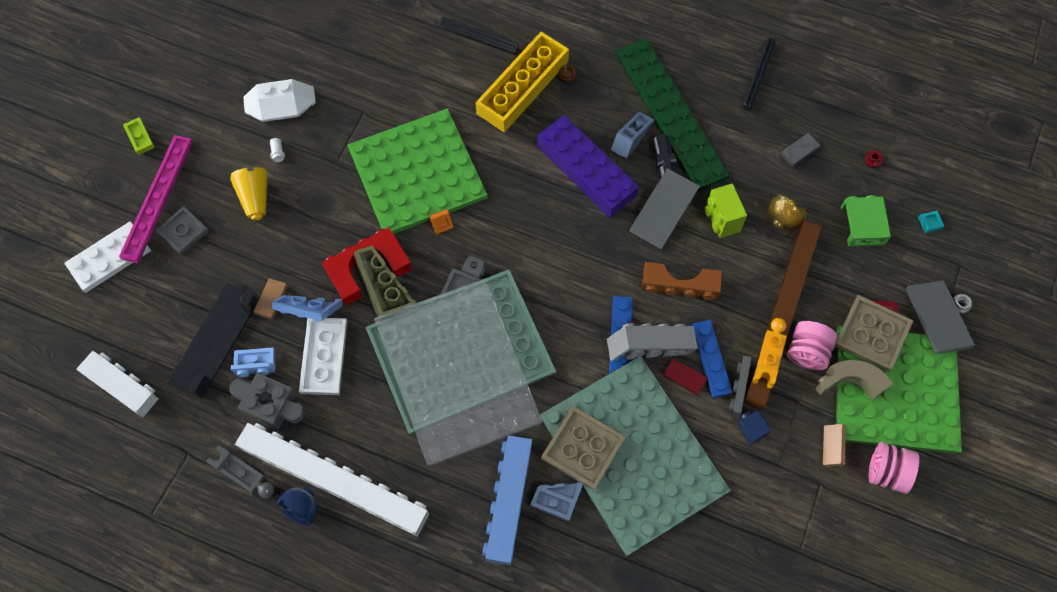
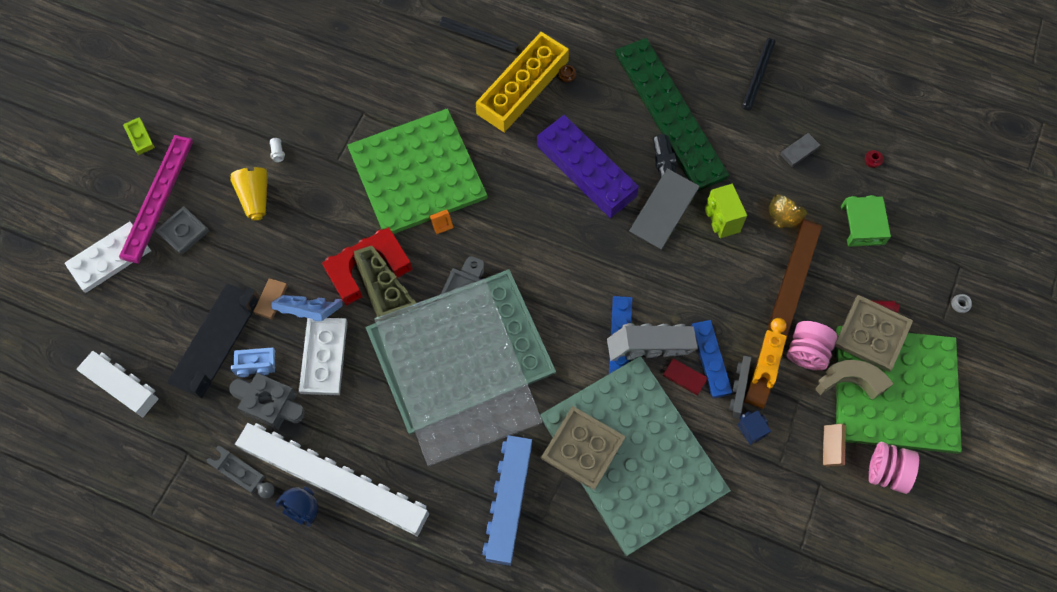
white wedge [244,79,316,122] -> none
sand blue wing [530,482,583,522] -> none
sand blue slope [611,112,654,158] -> none
dark orange arch [641,262,722,300] -> none
dark grey tile [906,280,975,355] -> none
teal tile [918,211,944,233] -> none

